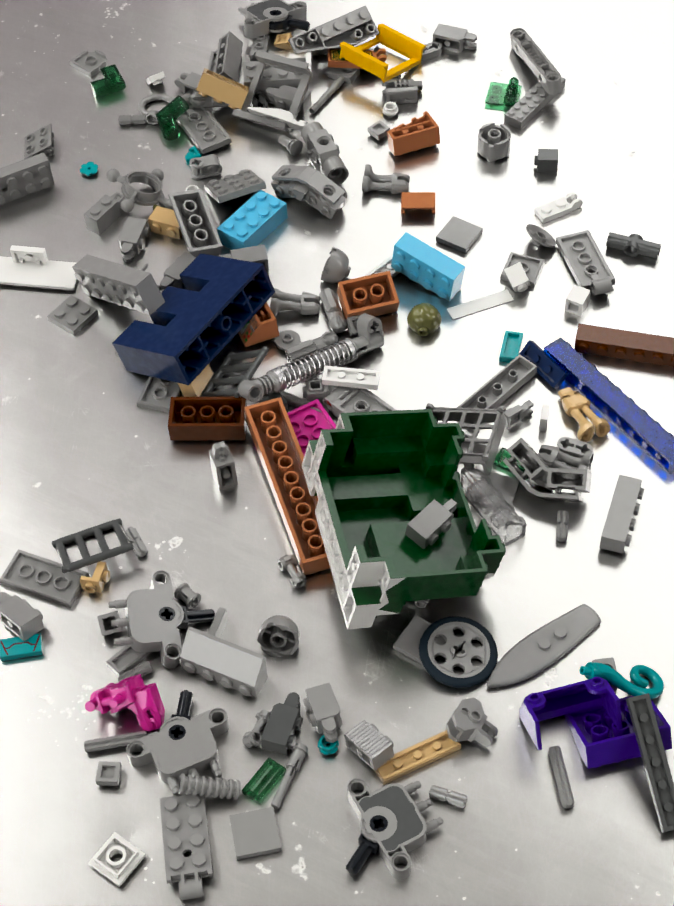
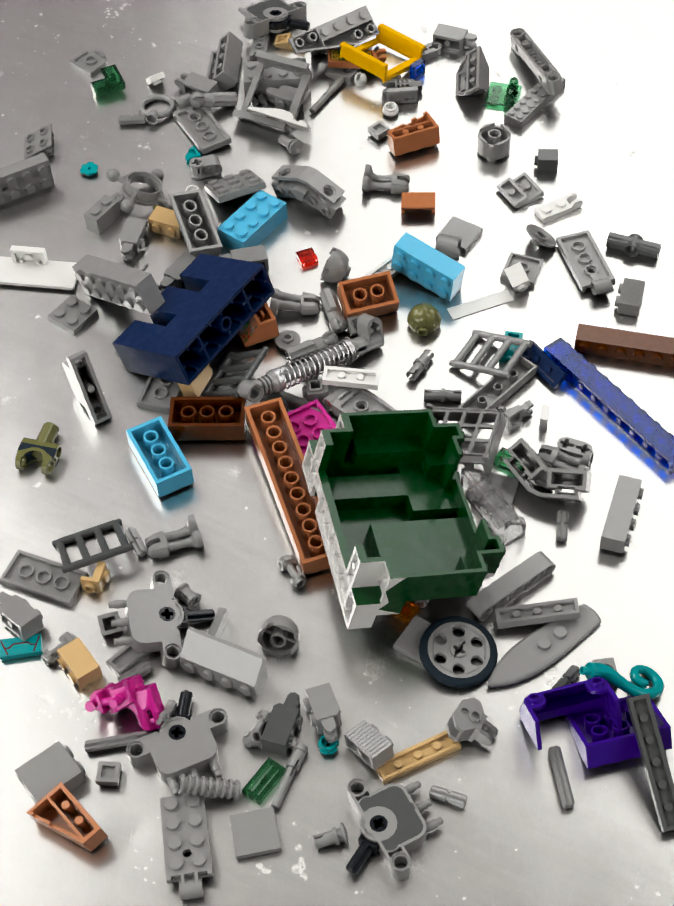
white piece [88,832,146,887] -> none
clear green brick [156,95,189,141] -> none
tan slope [196,68,249,109] -> none
light grey hinge [209,441,238,490] -> none
light grey brick [301,122,349,185] -> none
light grey hinge [405,498,457,549] -> none
tan piece [558,387,611,442] -> none
white brick [565,285,591,317] -> none
none -> light grey brick [14,741,86,804]
none -> olive connector [15,422,62,475]
none -> nougat wedge [26,782,108,852]
none -> light grey bar [41,632,77,666]
none -> tan brick [57,637,103,690]
none -> light grey brick [62,350,112,425]
none -> medium azure brick [126,416,194,498]
none -> light grey piece [144,514,204,558]
none -> light grey hand [156,700,177,725]
none -> clear red tile [296,247,318,268]
none -> light grey pin [313,823,349,850]
none -> white hinge [354,72,367,86]
none -> clear orange plate [391,601,420,626]
none -> light grey pin [406,349,434,381]
none -> clear blue plate [410,58,425,80]
none -> light grey pin [424,388,462,403]
none -> light grey brick [435,234,462,261]
none -> light grey bar [449,330,533,378]
none -> light grey wedge [455,46,490,96]
none -> light grey beam [466,551,556,621]
none -> light grey plate [495,597,581,629]
none -> light grey slope [496,172,544,208]
none -> dark grey piece [552,665,580,689]
none -> light grey brick [614,277,646,317]

